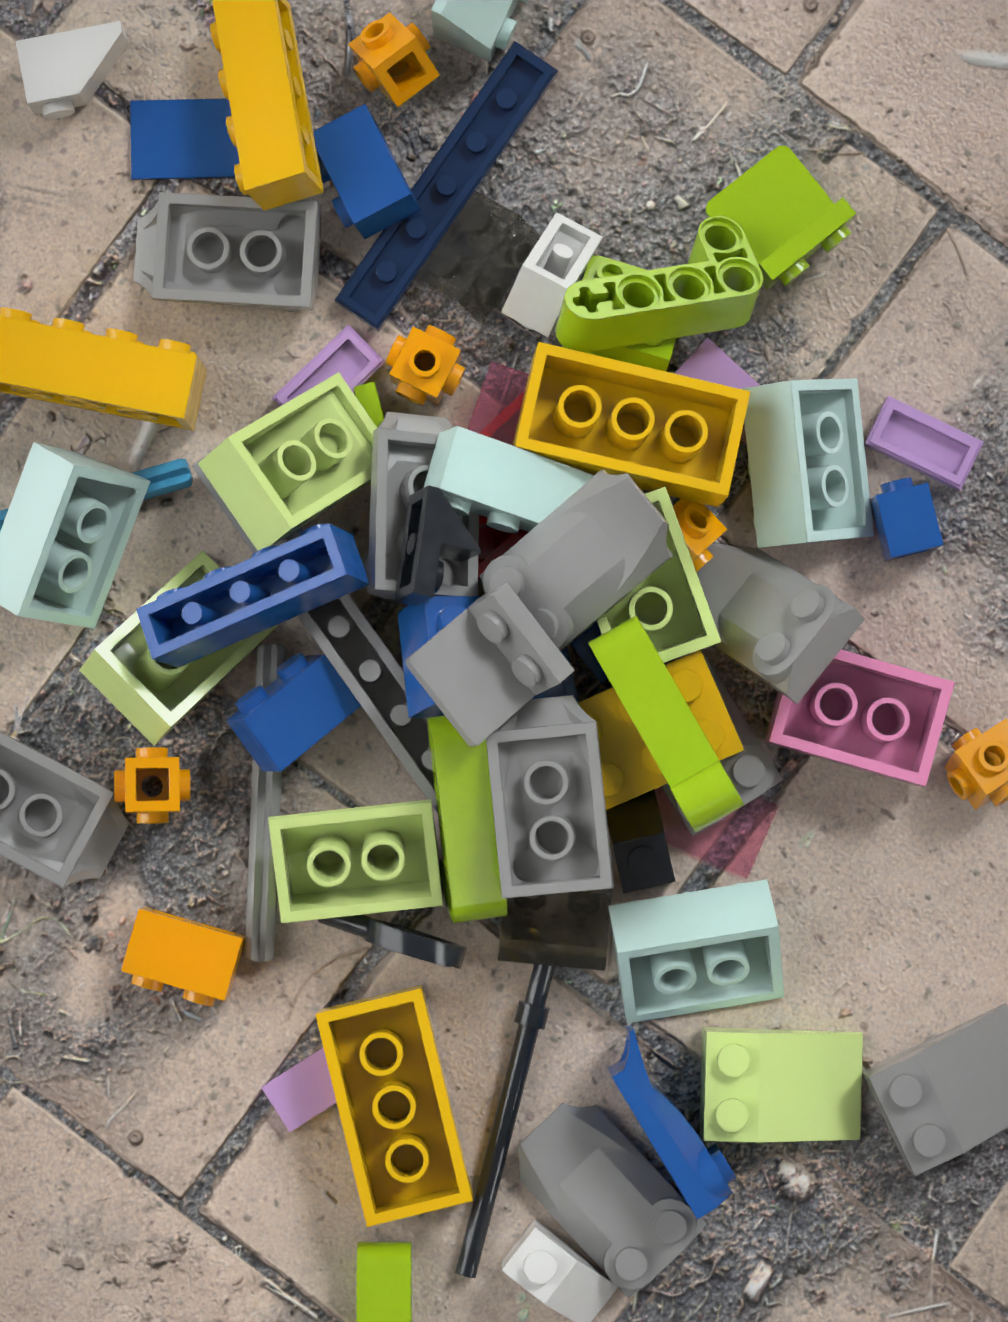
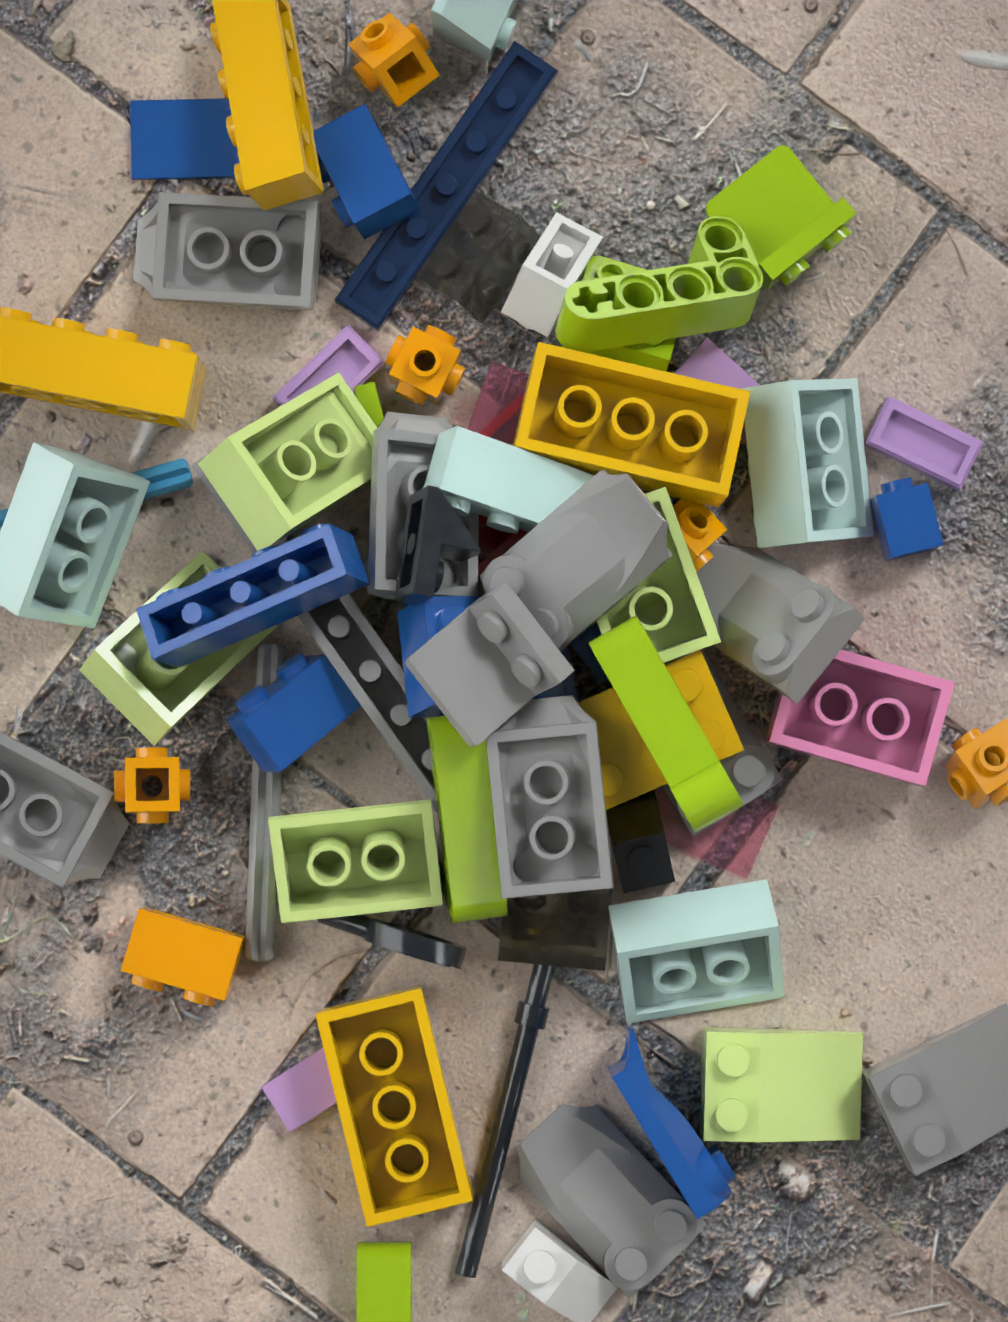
white slope [15,21,128,119] -> none

